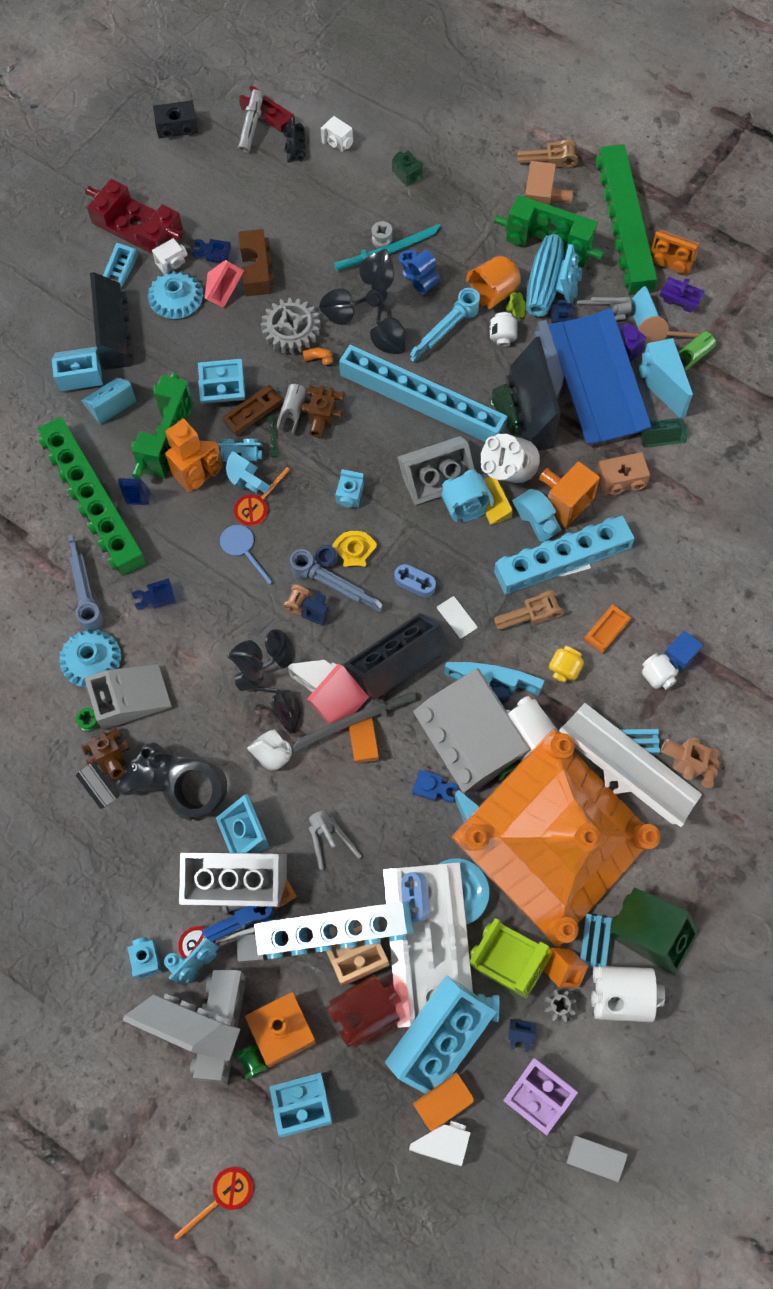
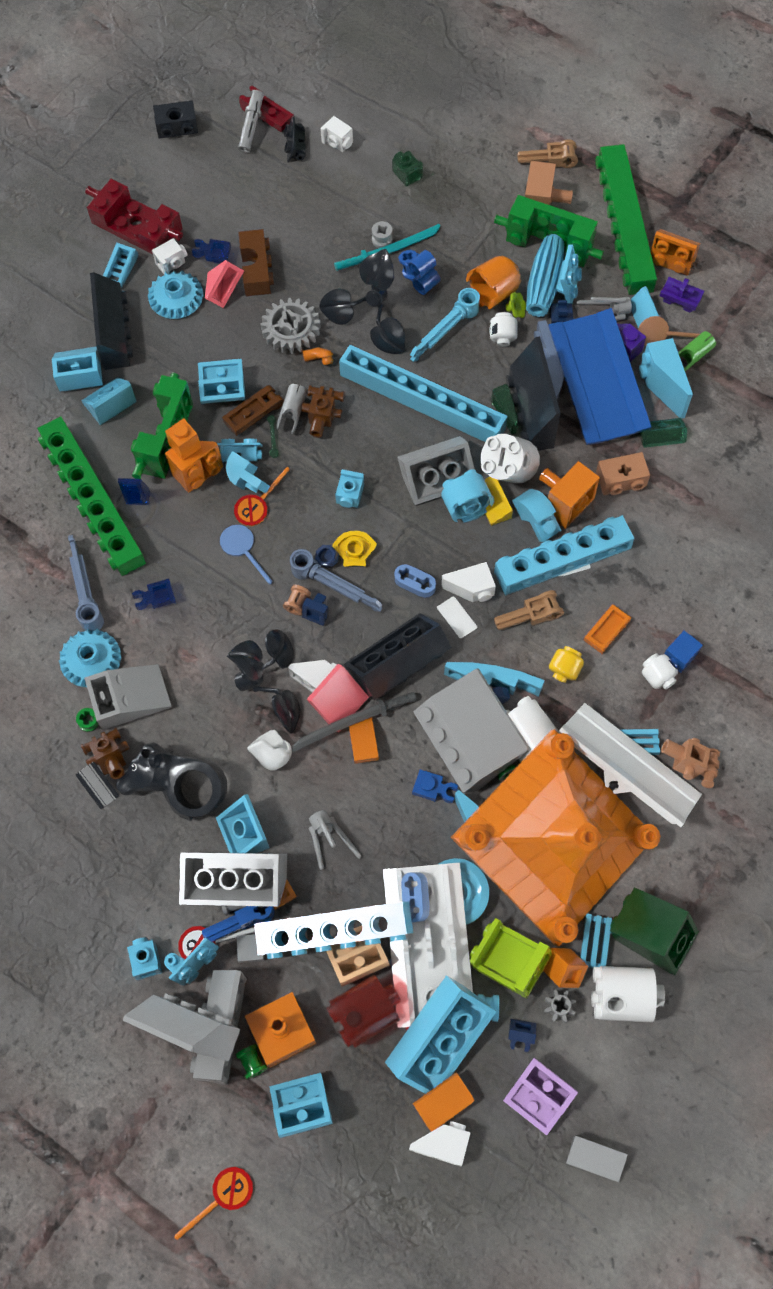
none -> white slope [442,562,496,602]

